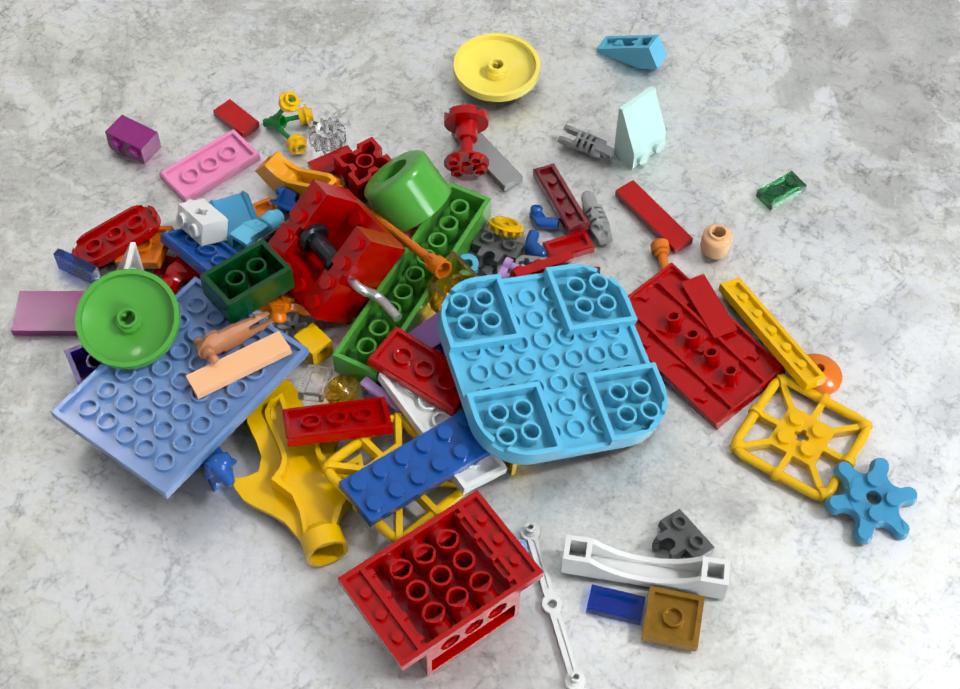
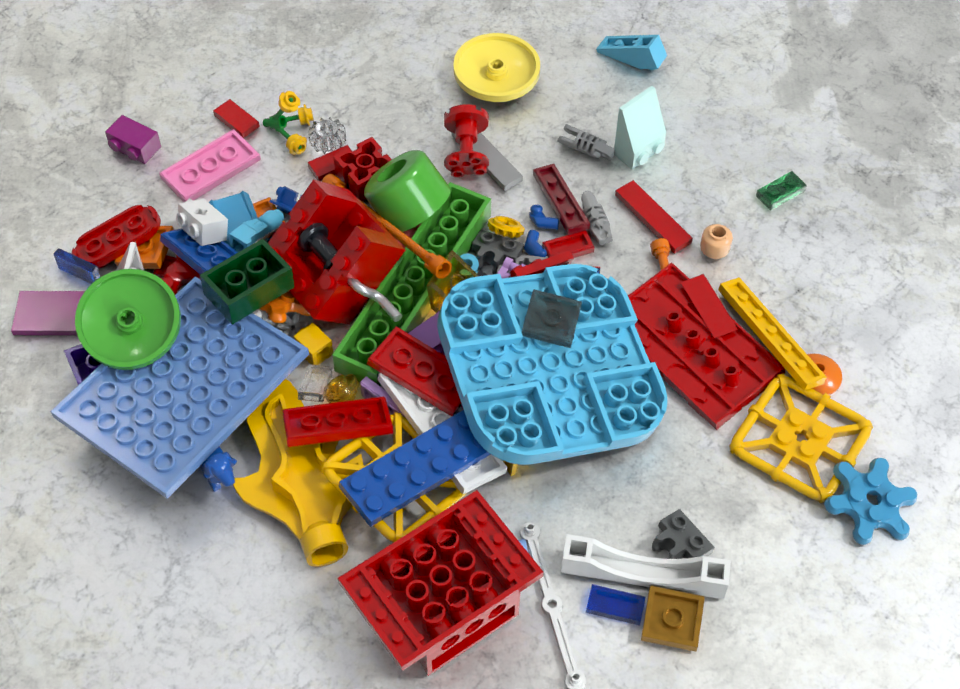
light nougat tile [186,331,292,399] -> none
nougat piece [193,311,273,364] -> none
light orange arch [255,151,337,200] -> none
none -> clear smoke tile [522,289,582,348]

